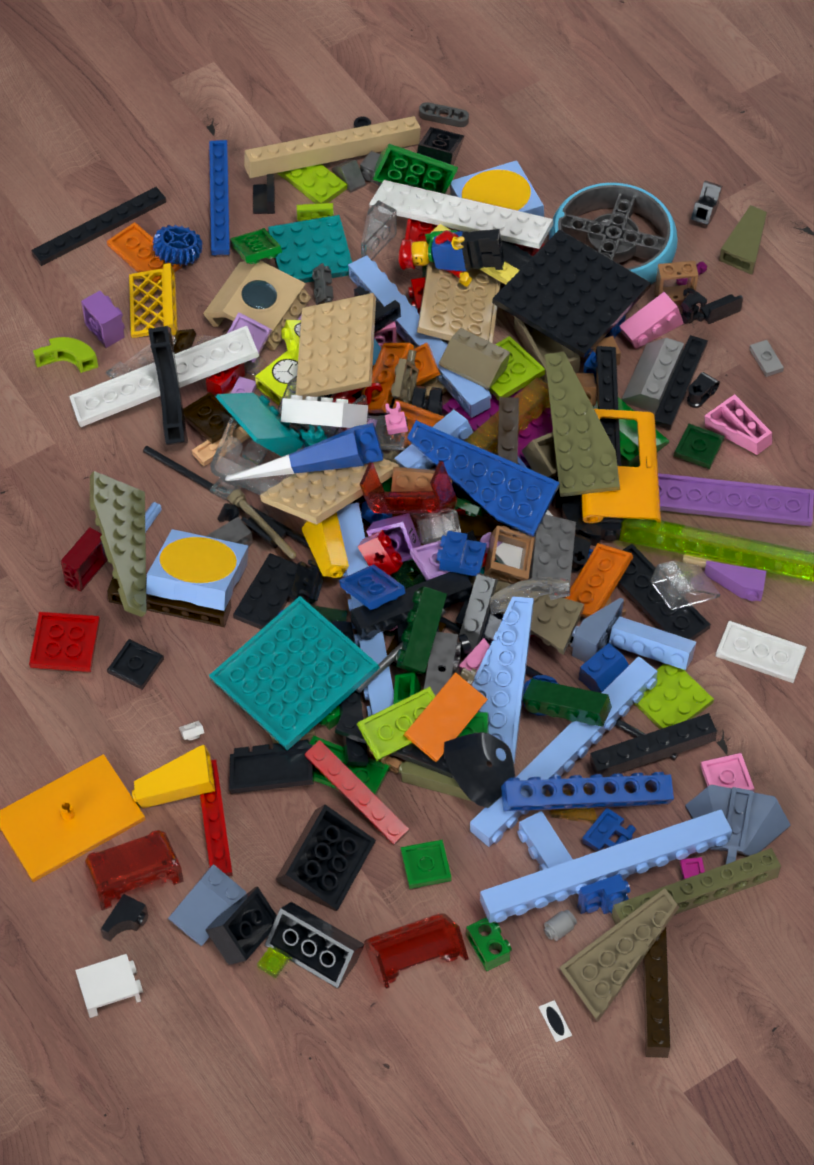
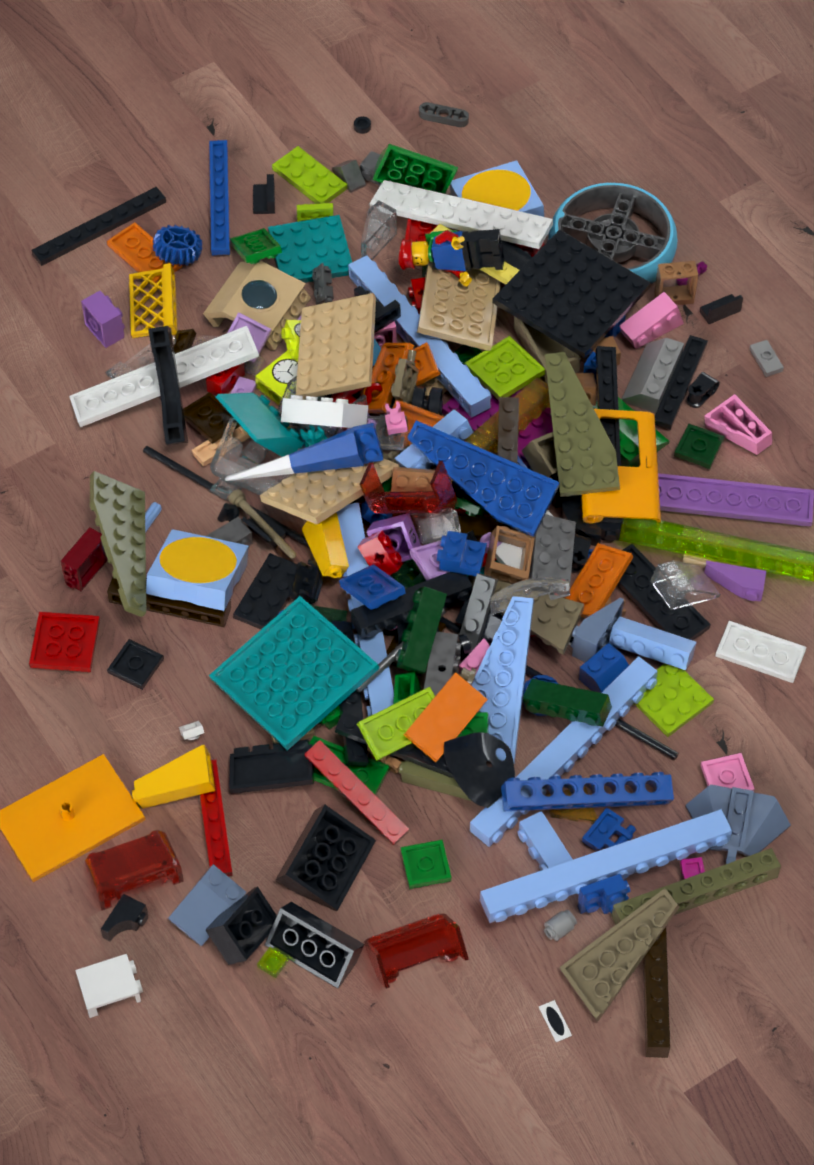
lime arch [33,337,98,373] -> none
tan brick [244,116,421,178] -> none
black slope [417,127,464,165] -> none
dark tan slope [439,328,510,390] -> none
green brick [466,917,512,972] -> none
black brick [590,713,717,777] -> none
black piece [681,288,707,324] -> none
black brick [691,180,723,225] -> none
olive slope [719,205,767,275] -> none

